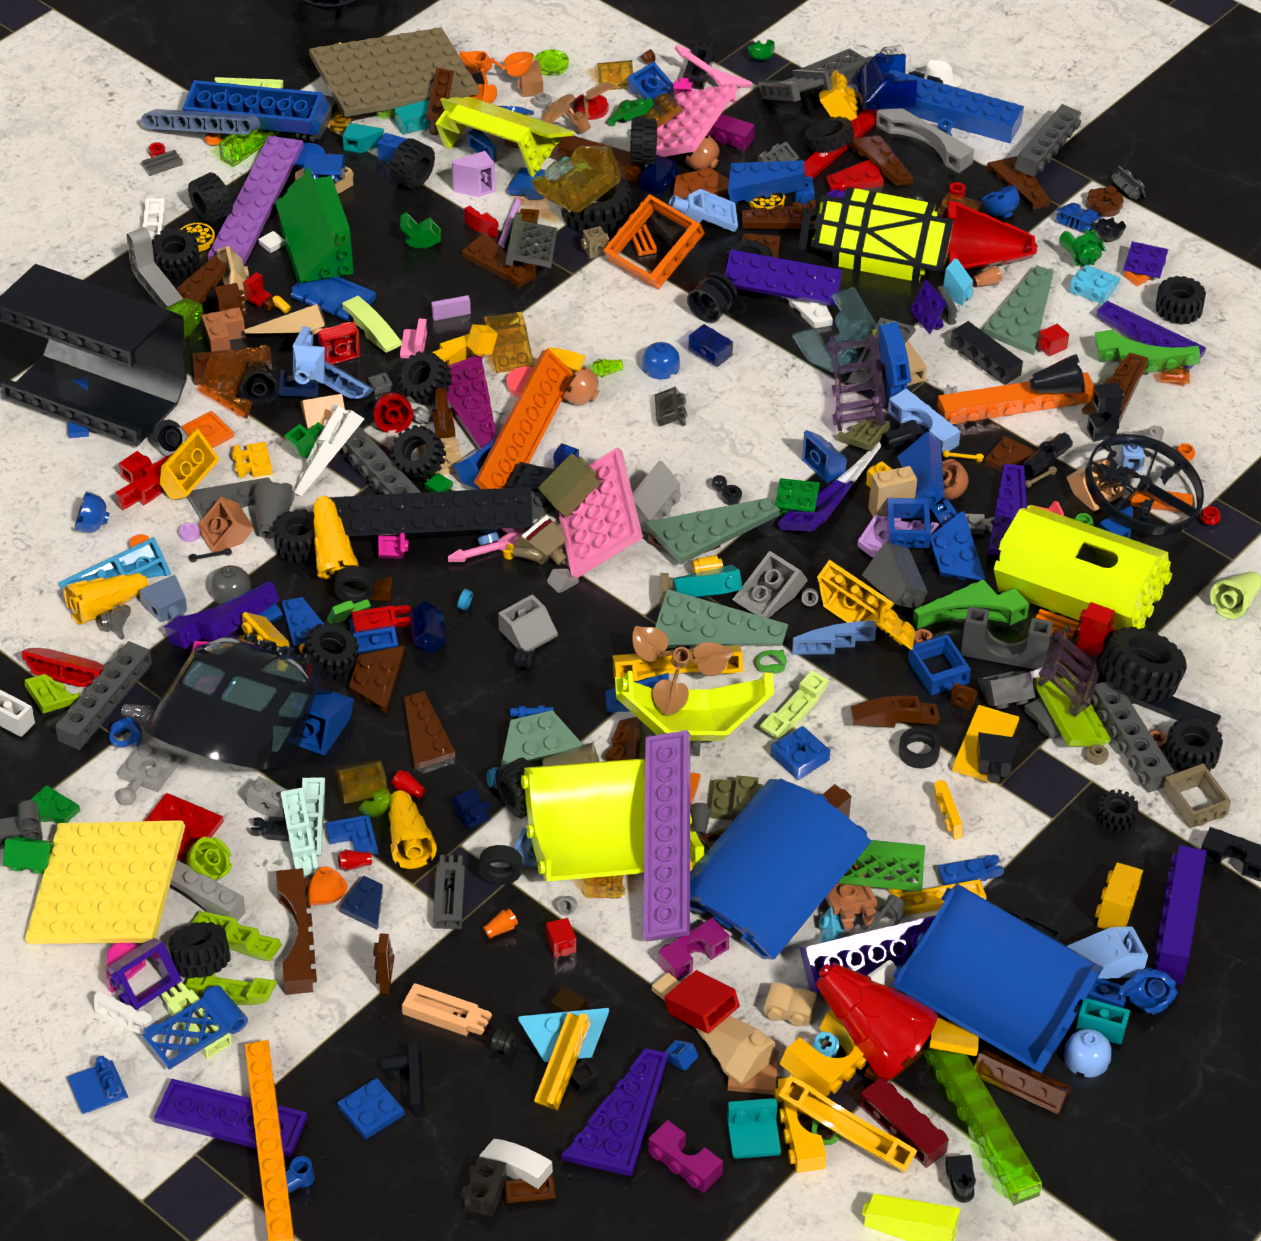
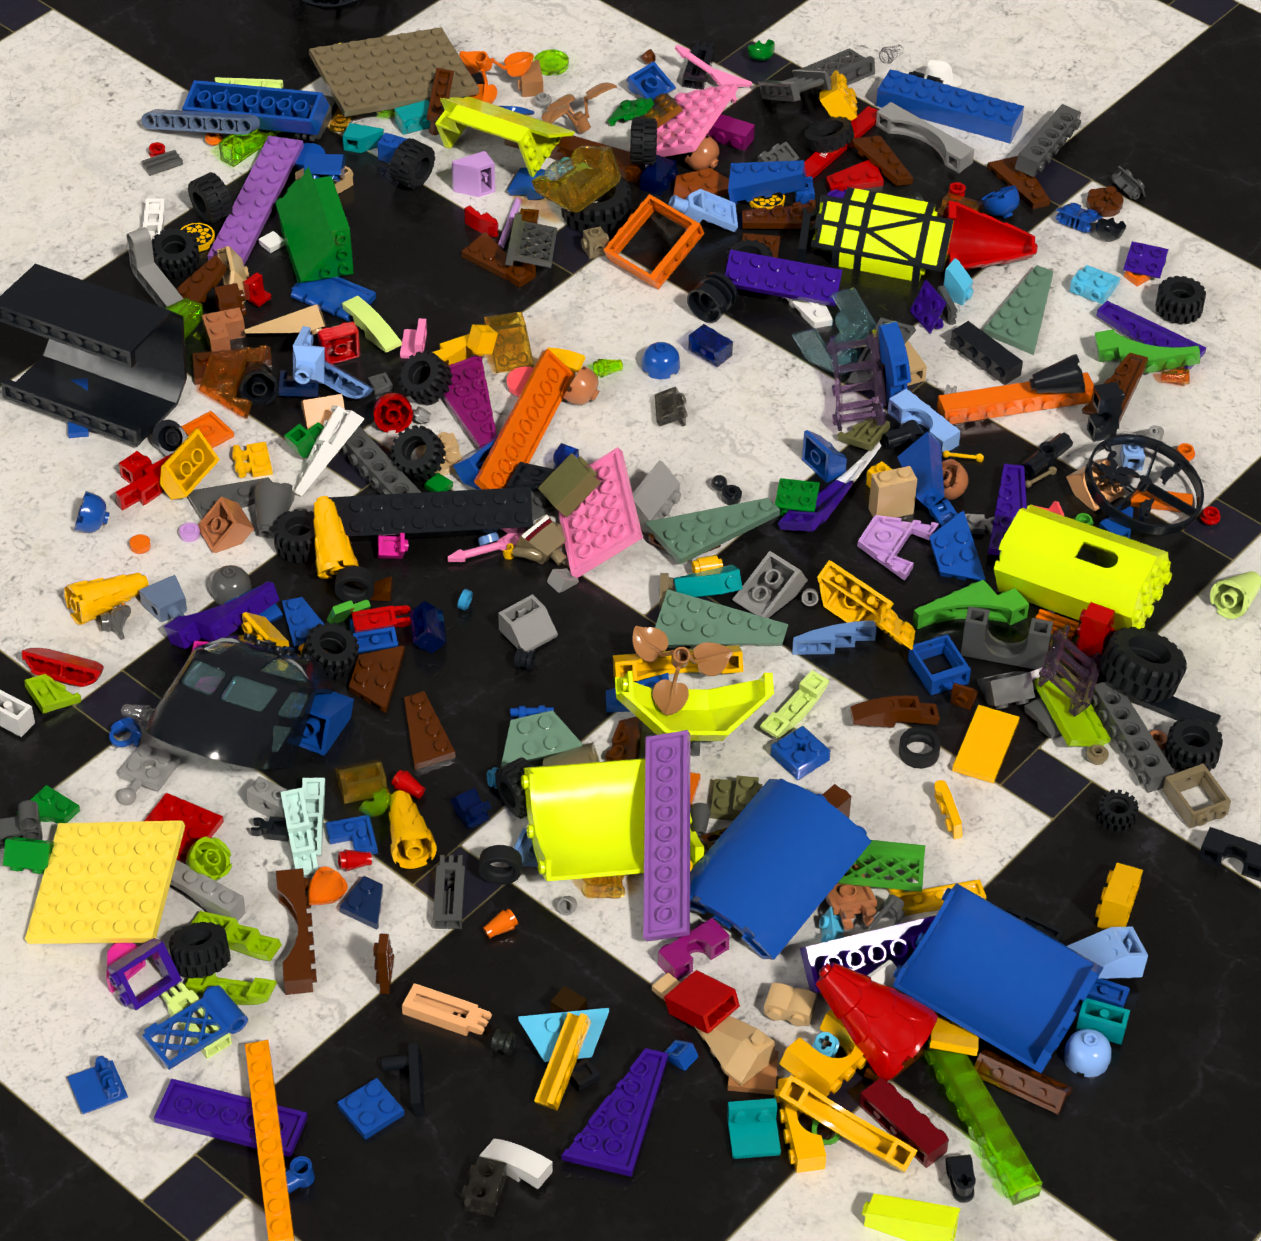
dark grey brick [55,641,152,750] -> none
dark azure wedge [59,537,171,588] -> none
white hinge [94,991,153,1036] -> none
black hinge [189,548,232,562] -> none
yellow arm [263,296,291,314] -> none
green brick [400,212,441,248] -> none
lavender tile [431,295,471,321] -> none
reddish brown piece [432,388,456,438] -> none
blue slope [468,129,496,162] -> none
reddish brown tile [505,1176,556,1204] -> none
red brick [546,917,576,958] -> none
red tile [573,94,609,120] -> none
clear yellow slope [594,60,633,90] -> none
orange tile [631,224,657,256] -> none
magenta arch [648,1120,723,1193] -> none
dark pink bracket [673,77,693,97] -> none
bright green piece [756,650,787,674] -> none
clear blue windscreen [853,53,917,110] -> none
dark grey slope [862,541,928,609] -> none
blue window [886,498,931,548] -> none
nougat bush [913,629,932,645] -> none
blue bush [937,118,954,136] -> none
blue hinge [938,854,1004,886] -> none
nougat cone [973,266,1003,287] -> none
black torso [976,732,1020,783] -> none
reddish brown wing [984,436,1036,473] -> none
red brick [1037,323,1069,357] -> none
green hat [1059,229,1106,267] -> none
blue hair [1119,968,1178,1015] -> none
dark purple brick [1152,845,1206,985] -> none

